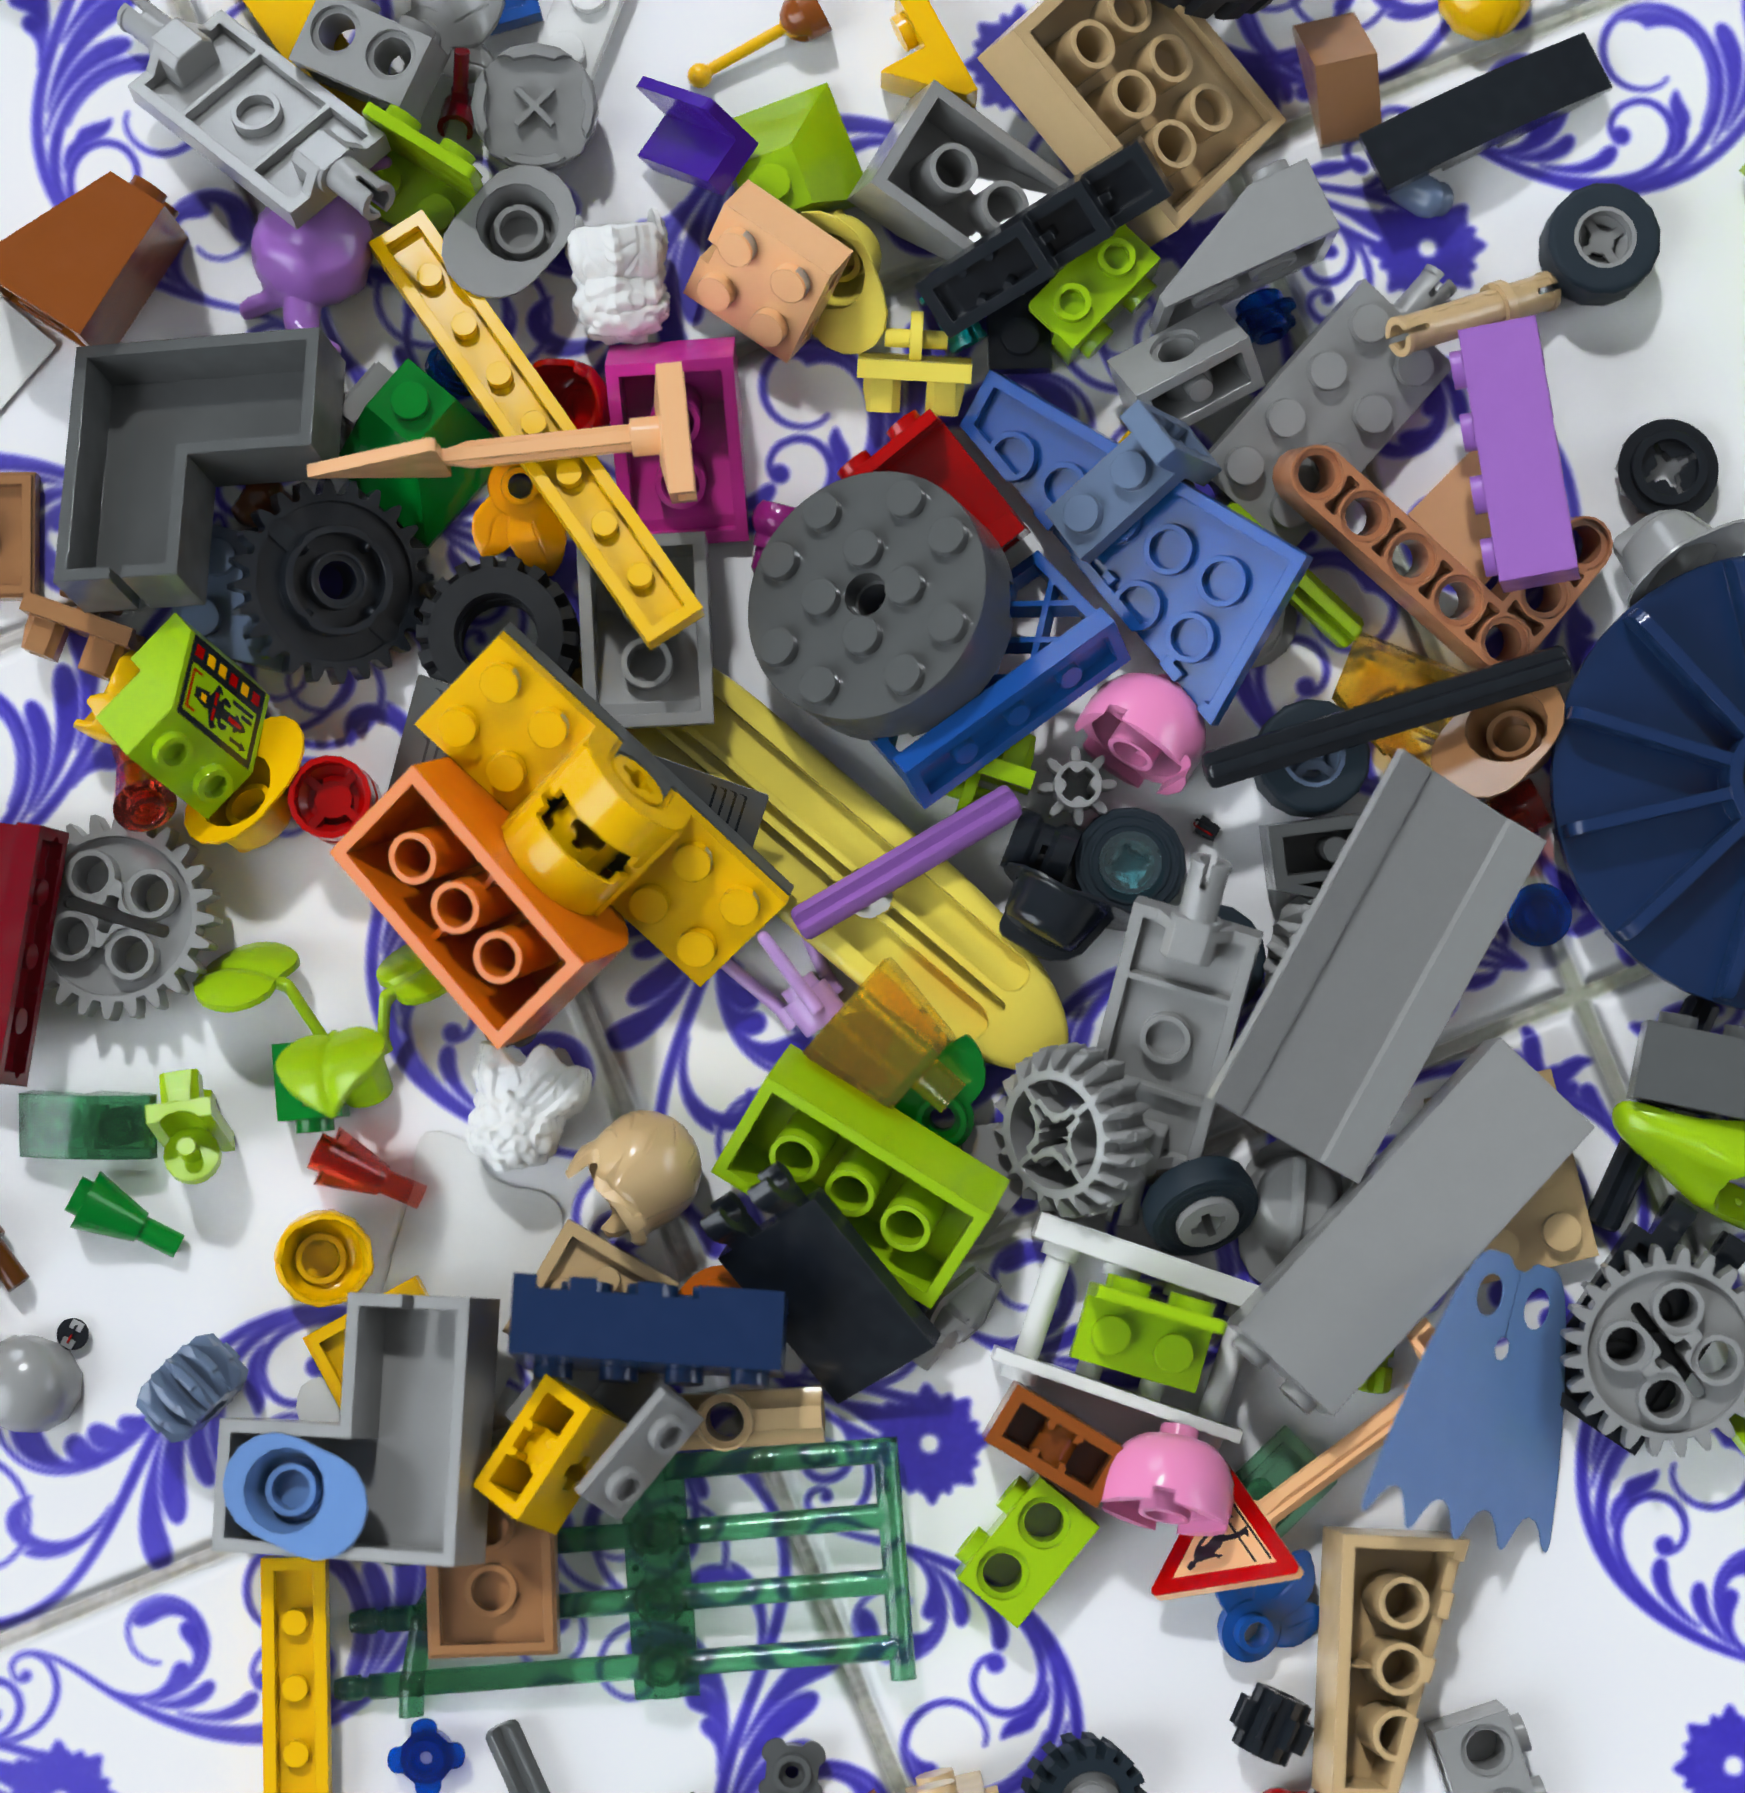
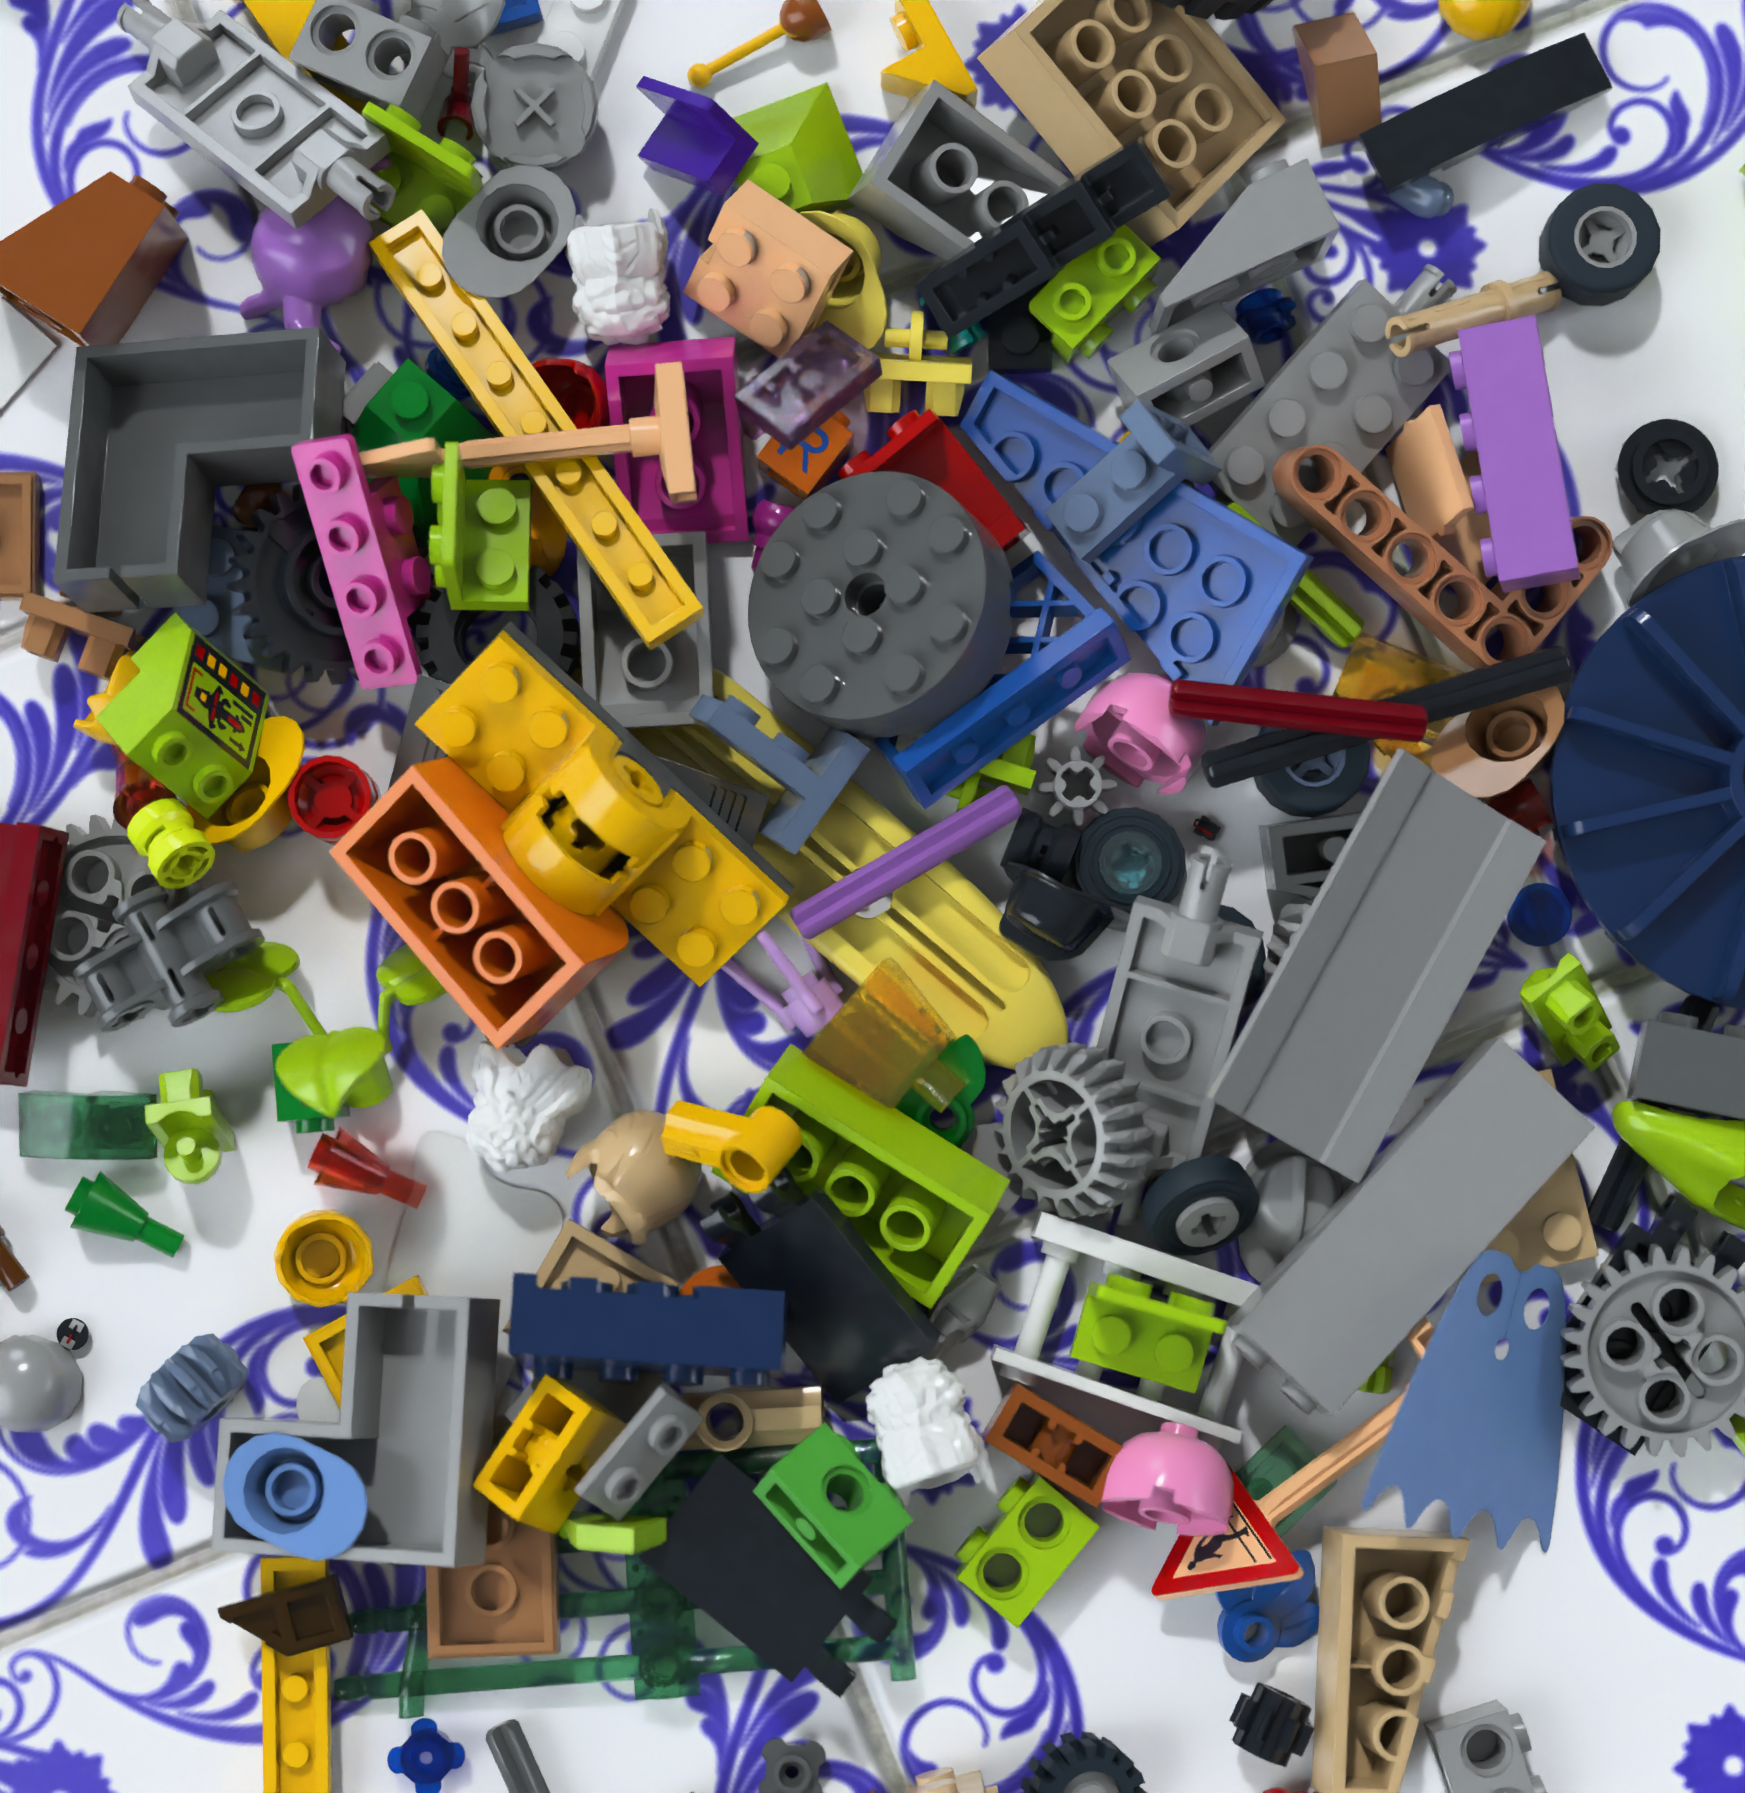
none -> dark grey axle [72,881,265,1032]
none -> neon yellow wheel [127,798,215,889]
none -> dark brown tile [217,1573,354,1657]
none -> dark pink bracket [291,434,431,690]
none -> lime bracket [429,442,532,611]
none -> lime tile [557,1511,667,1554]
none -> black tile [639,1454,898,1698]
none -> yellow piece [661,1100,802,1194]
none -> sand blue bracket [688,694,870,855]
none -> clear purple bracket [734,320,883,451]
none -> bright green brick [753,1422,913,1590]
none -> orange brick [757,396,854,501]
none -> white hair [865,1357,989,1506]
none -> dark red axle [1168,679,1428,743]
none -> light nougat piece [1385,404,1474,541]
none -> lime hips [1519,953,1620,1071]

